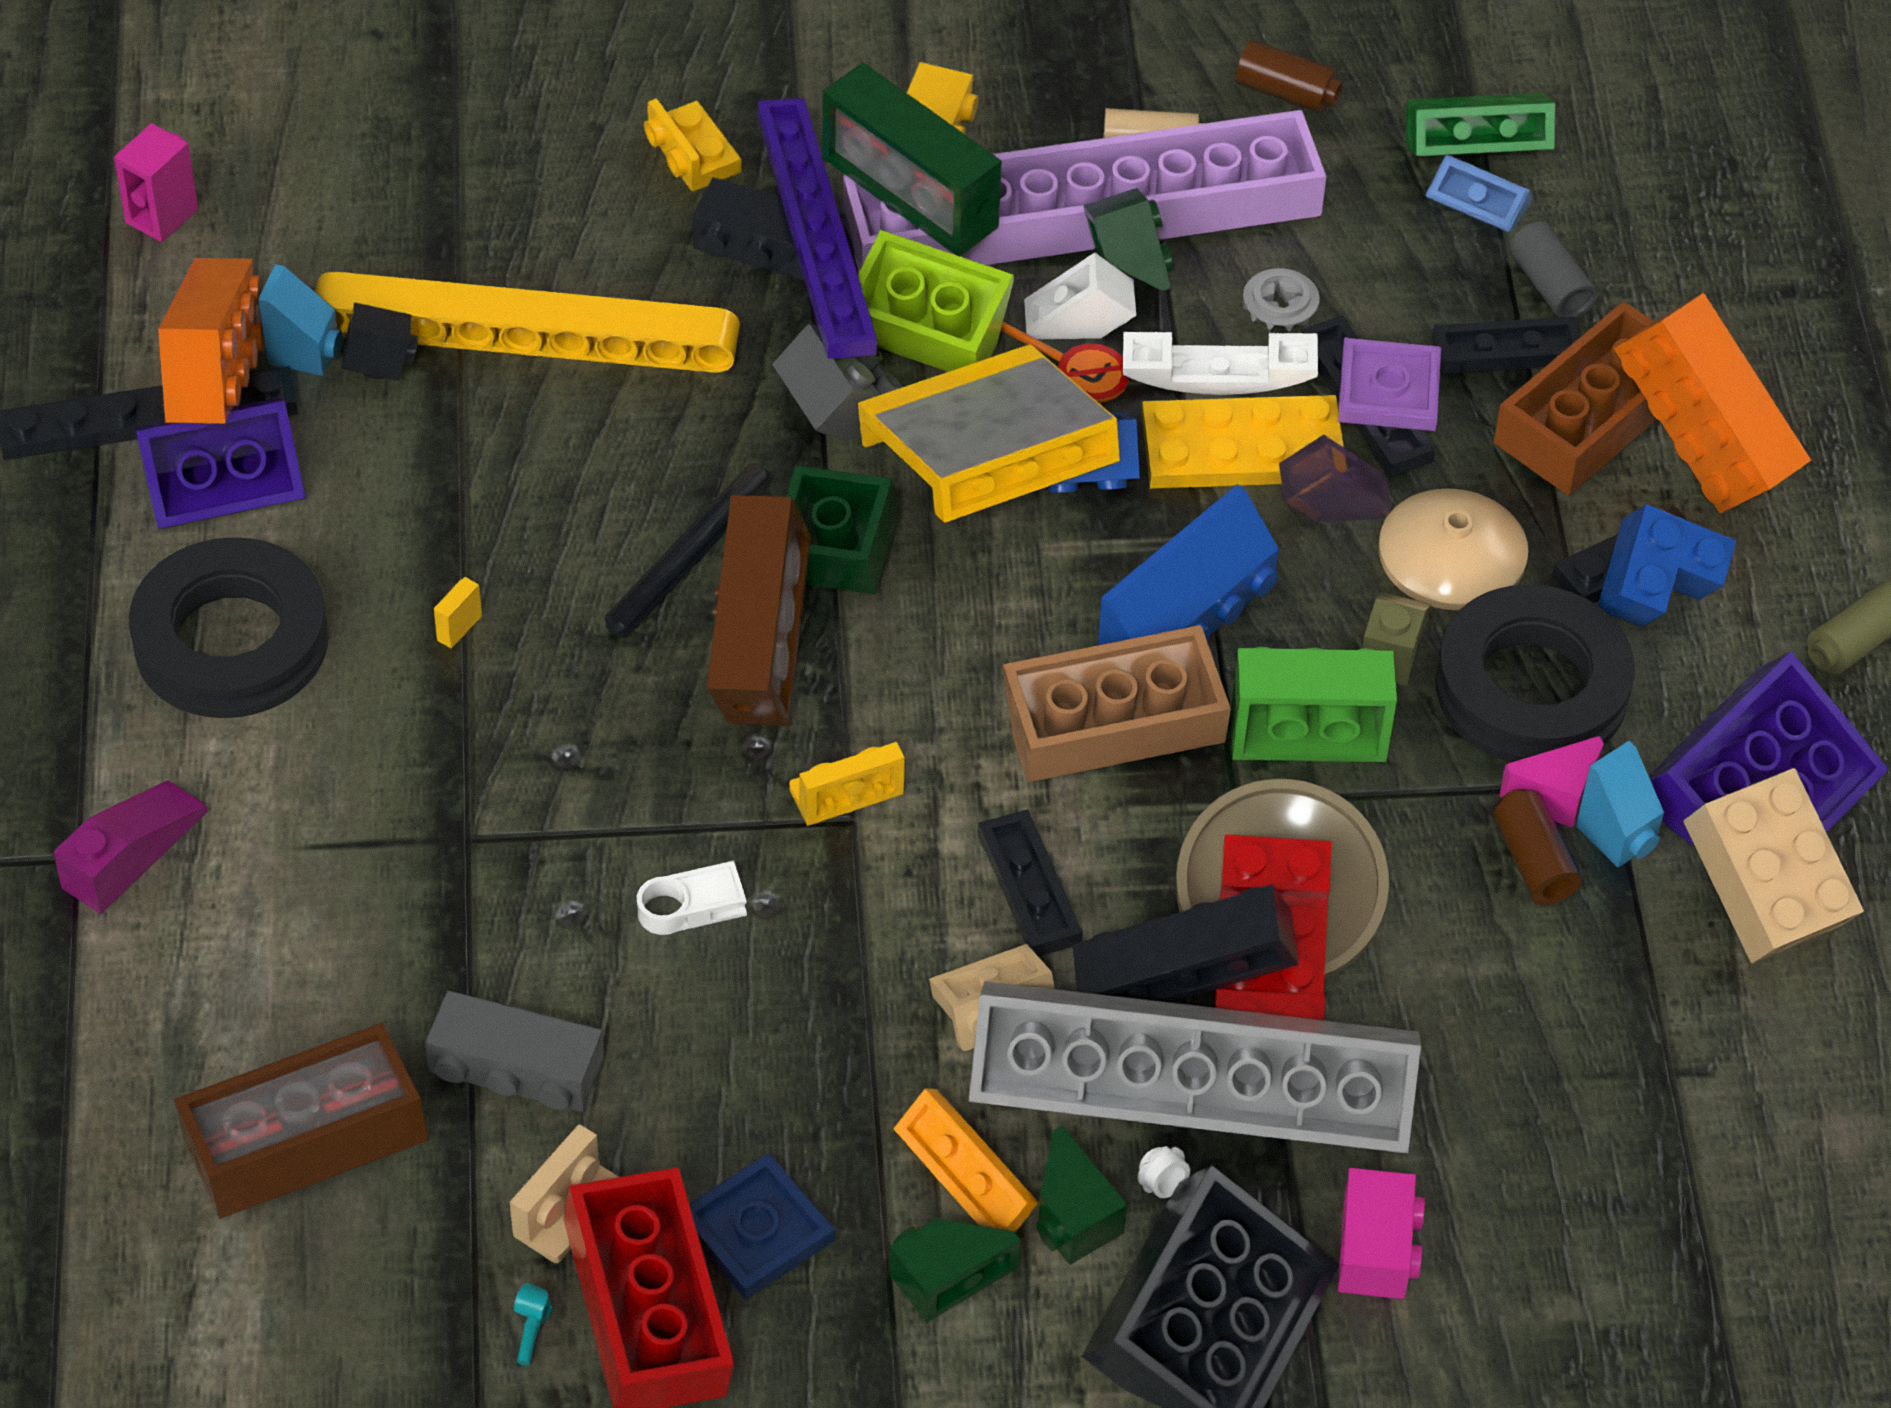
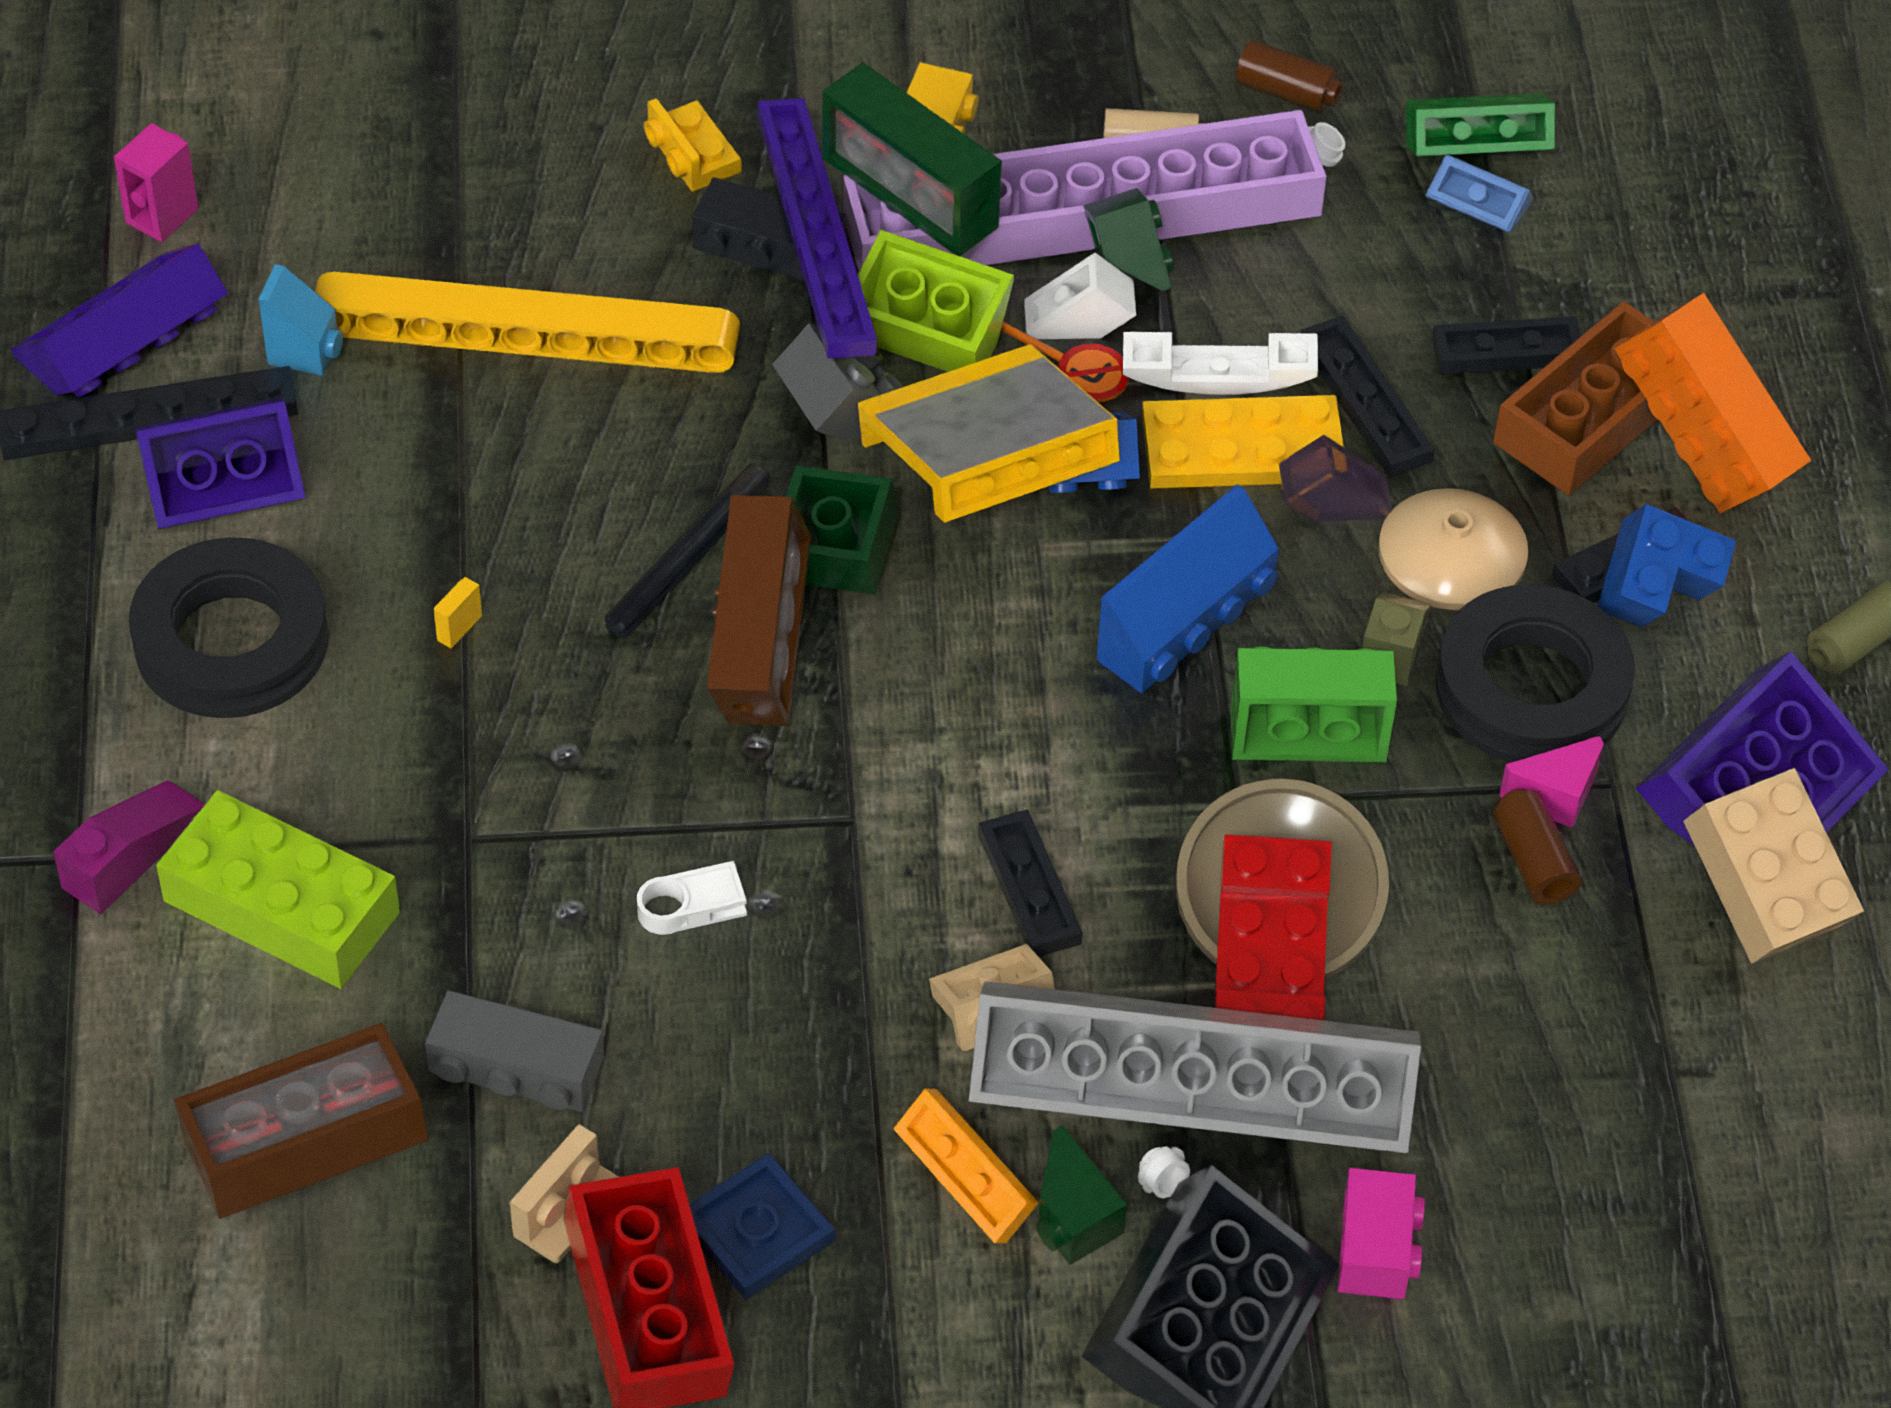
orange brick [158,258,265,424] -> none
black brick [341,302,418,381] -> none
teal hand [513,1282,552,1366] -> none
yellow bracket [789,742,905,826] -> none
dark green slope [889,1219,1020,1323] -> none
medium nougat slope [1003,625,1231,783] -> none
black brick [1072,884,1299,1003] -> none
light grey gear [1243,268,1320,332] -> none
medium lavender tile [1338,338,1441,431] -> none
dark grey pin [1509,221,1598,318] -> none
dark azure slope [1576,741,1664,868] -> none
none -> dark purple slope [10,243,228,397]
none -> lime brick [156,790,400,989]
none -> white plate [1308,122,1345,167]

